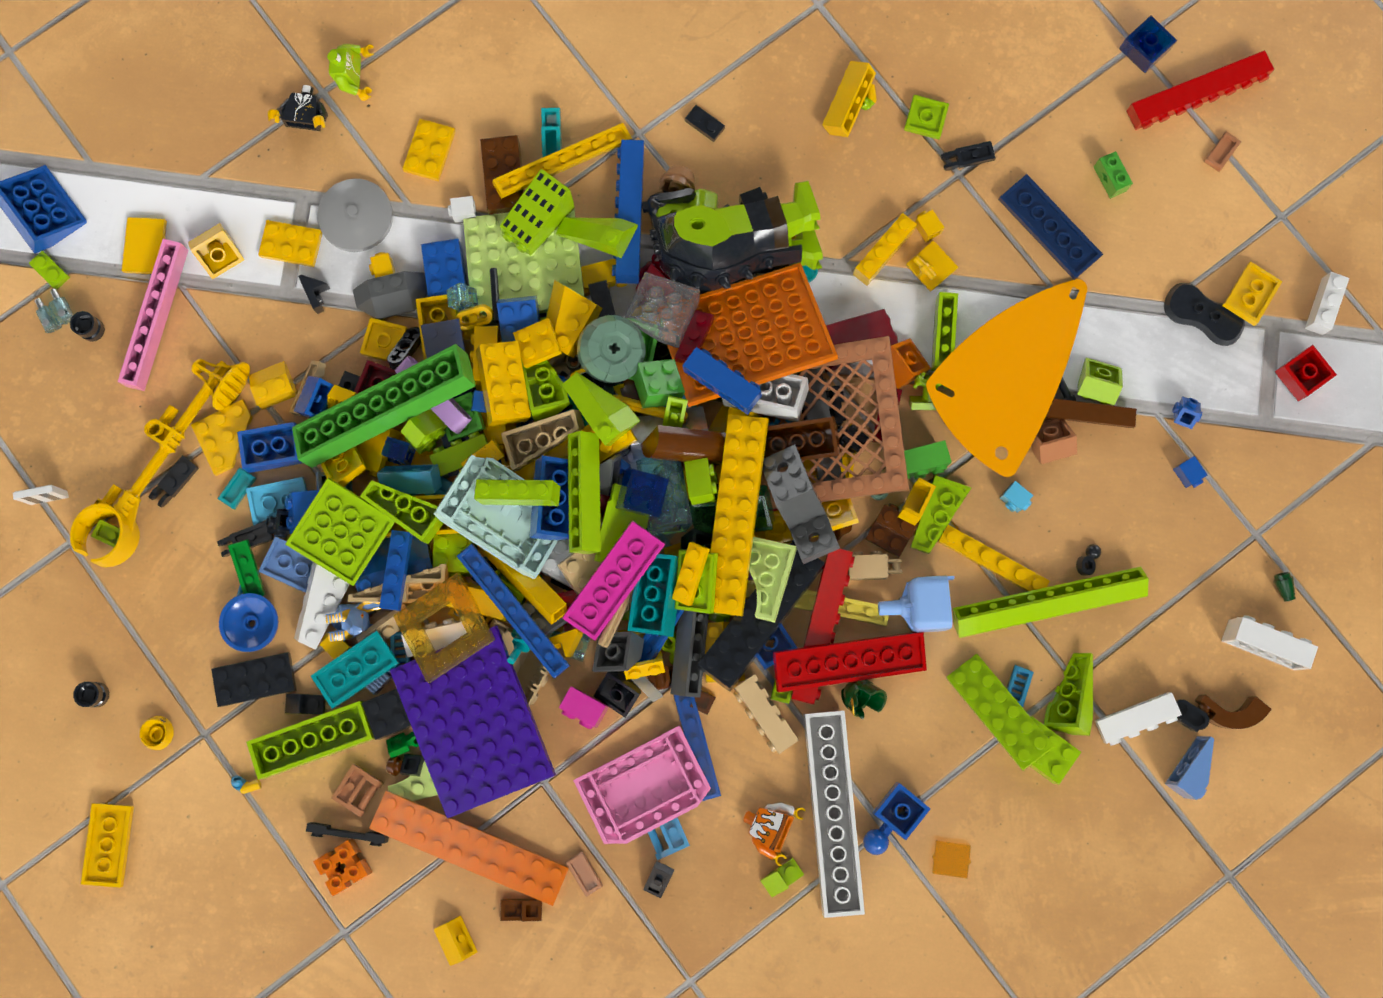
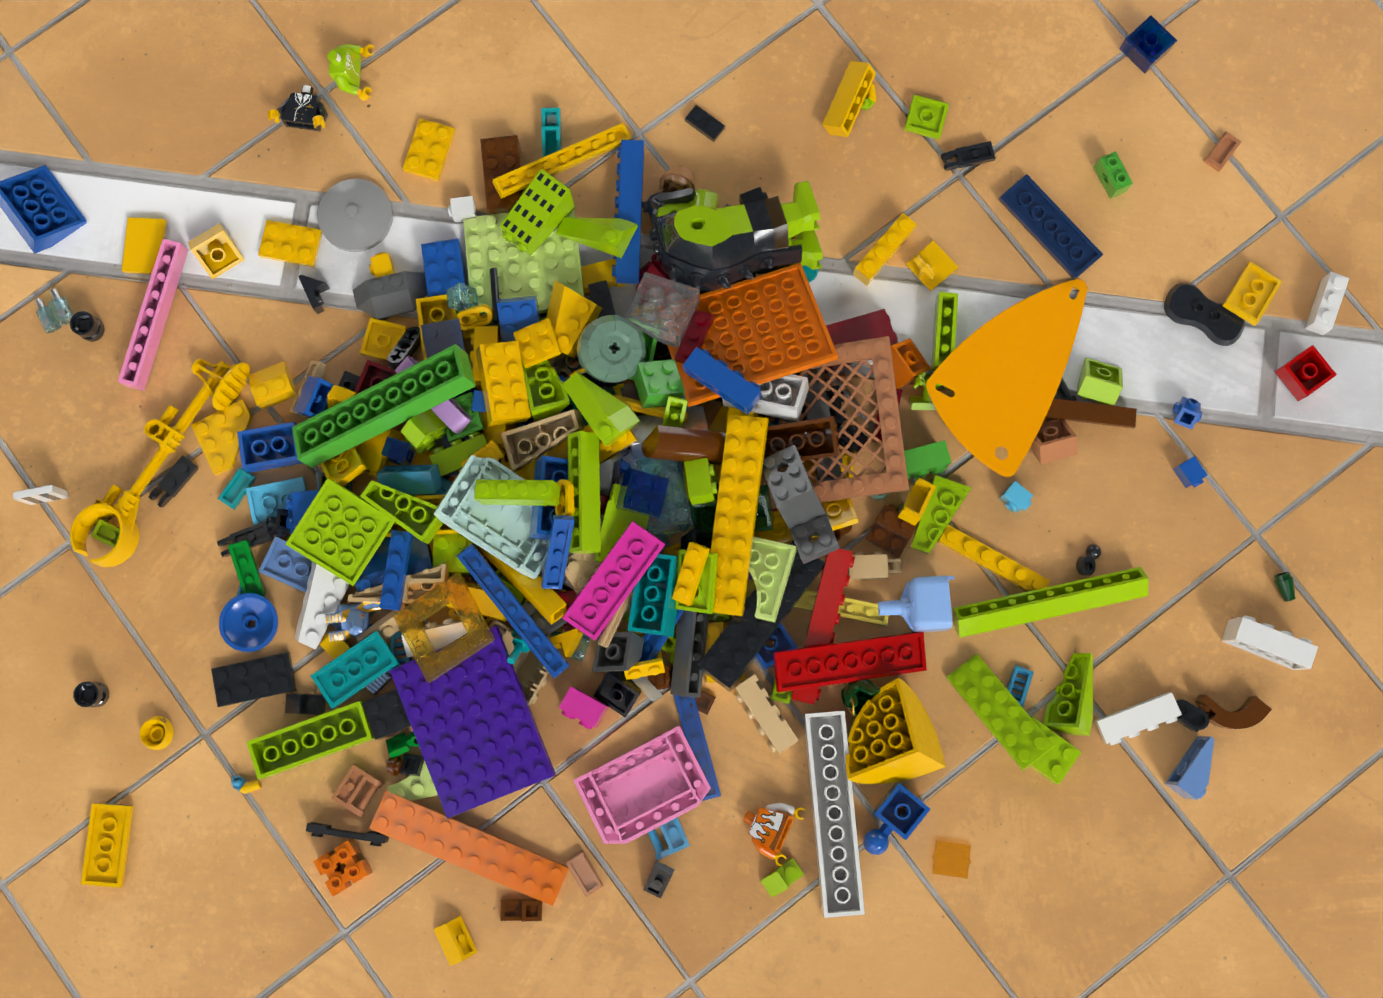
lime plate [29,251,70,290] -> none
yellow brick [915,209,945,243] -> none
red brick [1126,50,1275,130] -> none
none -> blue plate [541,515,575,589]
none -> yellow plate [555,479,575,516]
none -> yellow brick [845,678,946,784]

